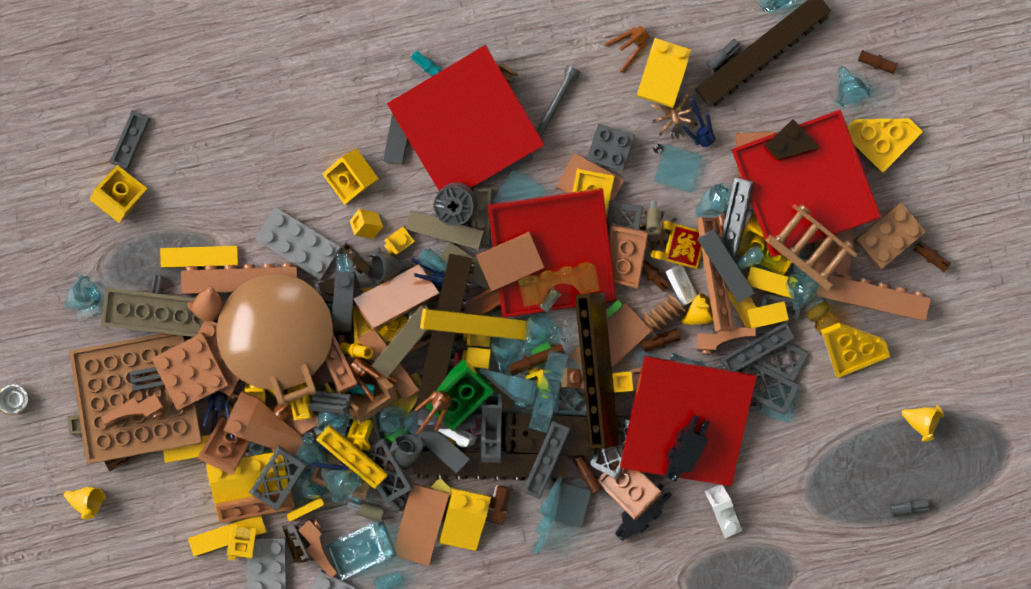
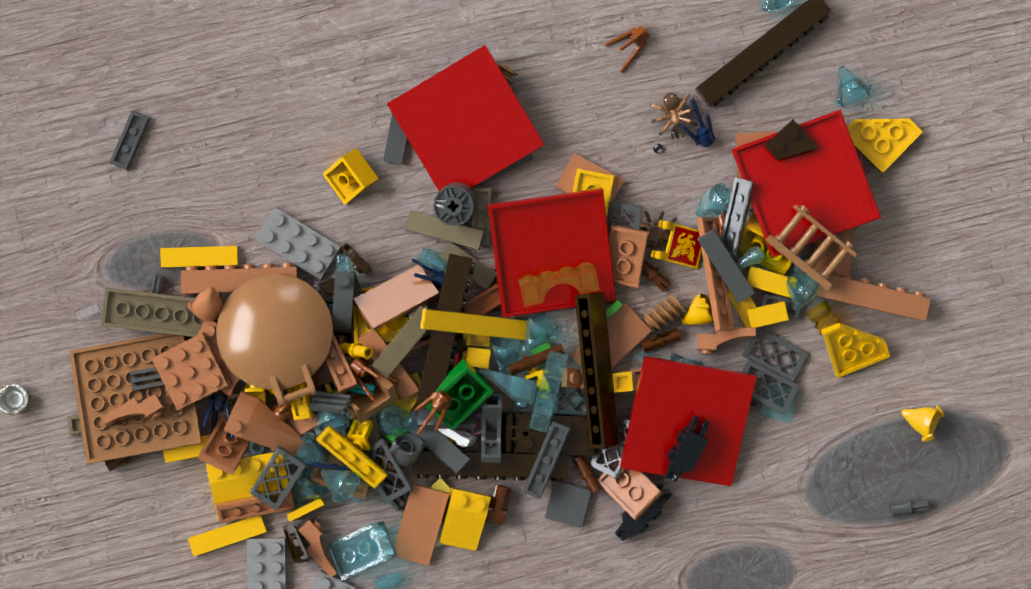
clear light blue hat [64,274,100,311] -> none
yellow hat [64,487,106,520] -> none
yellow slope [89,165,147,223] -> none
yellow piece [226,524,256,560] -> none
dark tan piece [347,501,384,522] -> none
yellow panel [350,209,383,239] -> none
dark grey hat [370,247,411,286] -> none
yellow bracket [384,227,415,255] -> none
teal axle [411,51,443,76] -> none
nougat tile [476,232,544,291] -> none
clear light blue tile [493,169,546,203] -> none
clear light blue slope [532,475,563,555] -> none
dark grey piece [537,65,581,137] -> none
clear light blue pin [539,287,561,313] -> none
dark grey hinge [587,123,635,171] -> none
yellow slope [637,38,691,108] -> none
dark tan piece [647,200,662,235] -> none
clear light blue tile [654,144,702,192] -> none
white plate [665,265,697,306] -> none
white bracket [704,485,743,538] -> none
dark grey axle [707,39,741,72] -> none
dark grey tile [720,321,796,372] -> none
medium nougat brick [854,203,925,269] -> none
reddish brown pin [858,50,898,75] -> none
reddish brown pin [913,240,951,273] -> none

